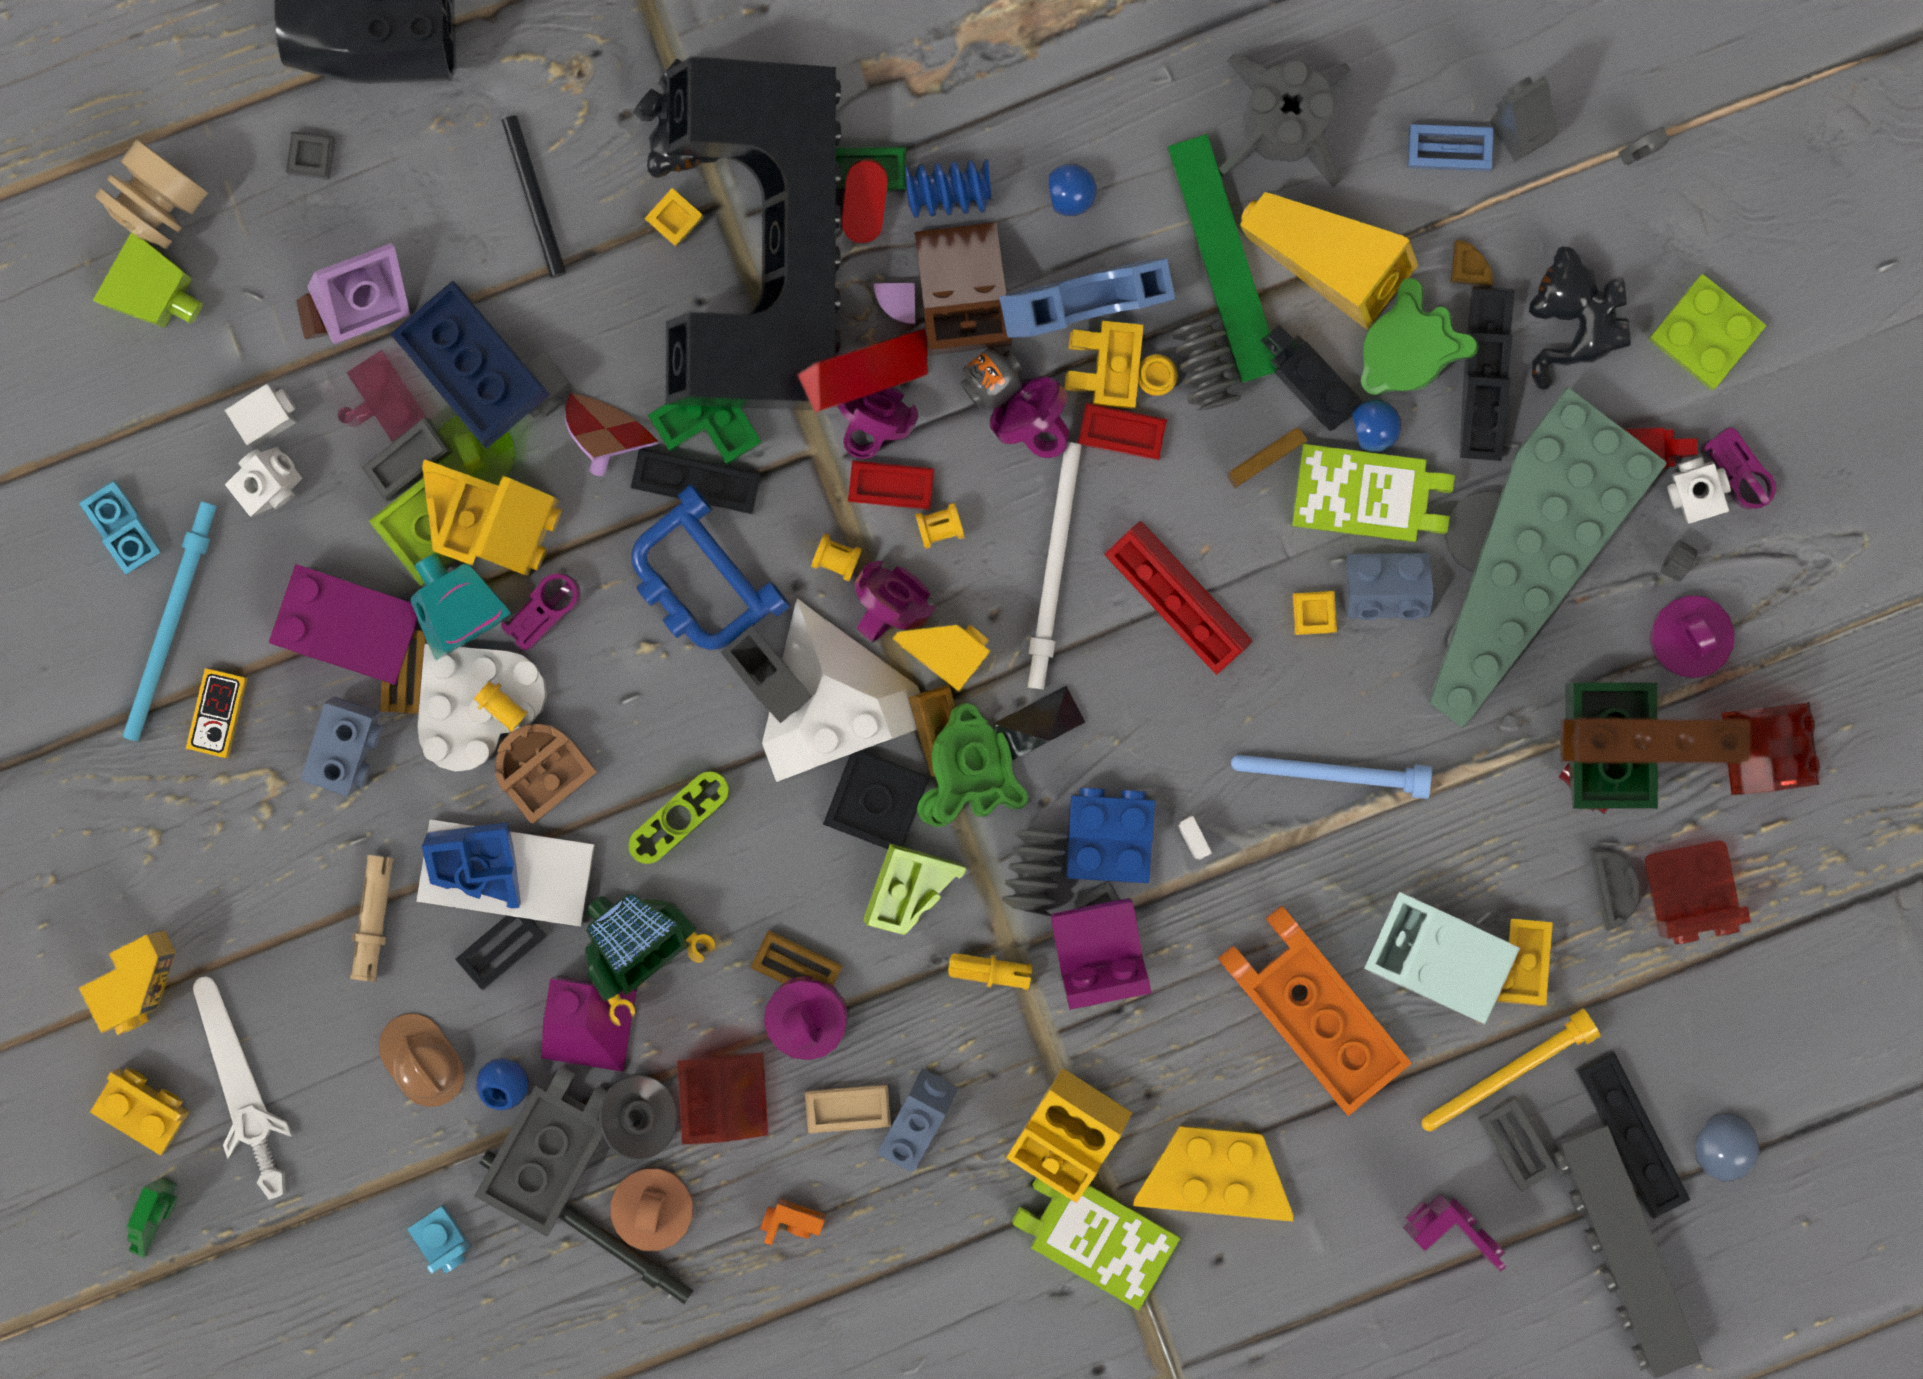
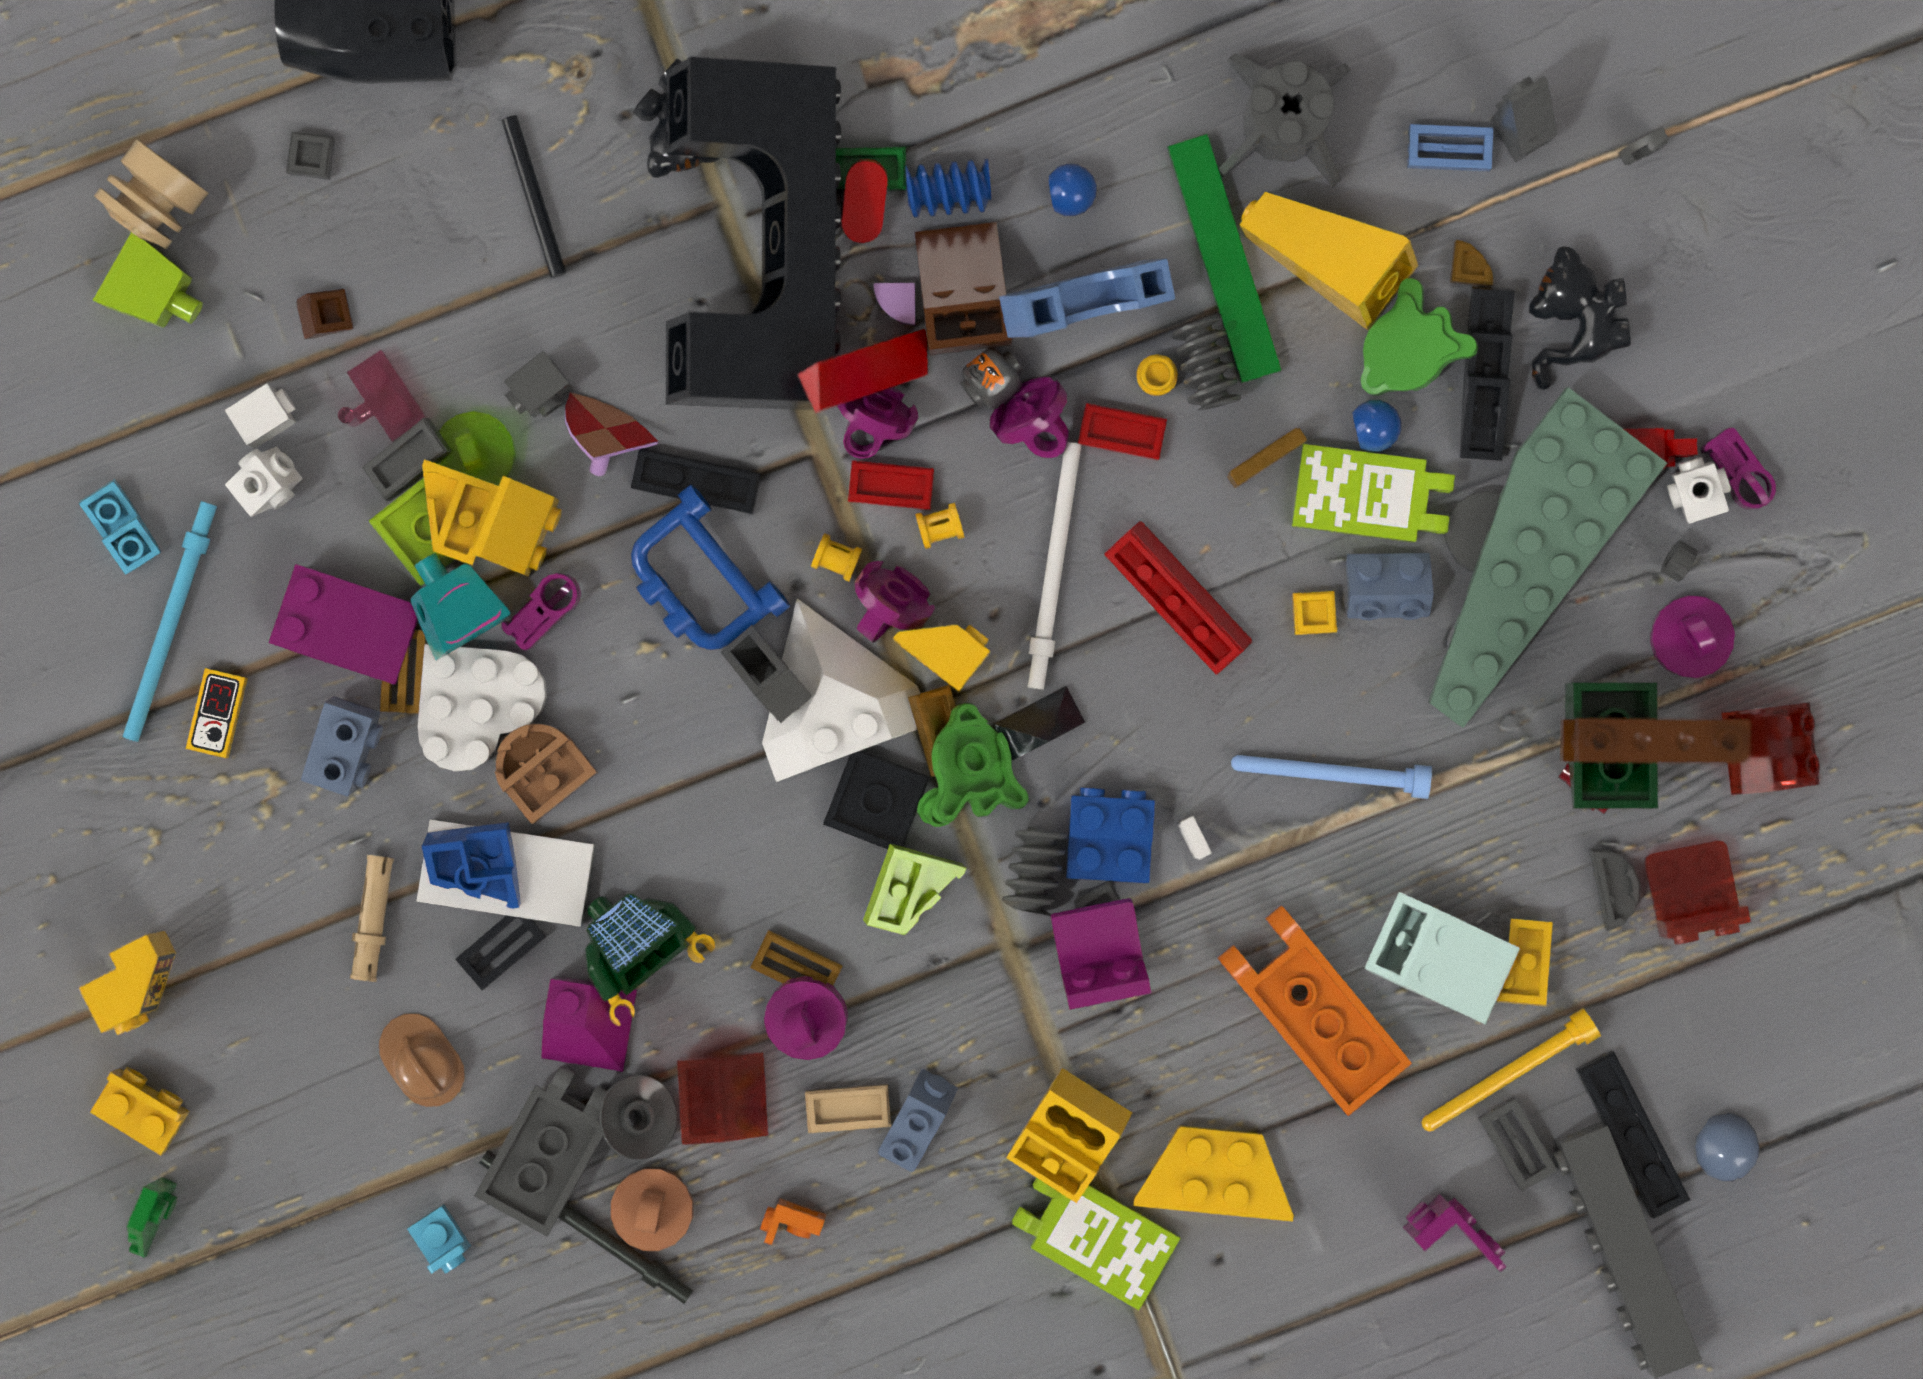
white sword [193,977,293,1200] -> none
lavender slope [307,243,410,344] -> none
dark blue plate [391,280,550,449] -> none
yellow pin [474,681,528,732] -> none
blue piece [475,1058,529,1110] -> none
lime beam [628,772,729,864] -> none
yellow plate [644,188,704,248] -> none
green plate [648,404,762,465] -> none
yellow axle [948,953,1032,990] -> none
yellow plate [1064,321,1144,409] -> none
black hinge [1261,325,1362,431] -> none
lime plate [1648,273,1767,391] -> none

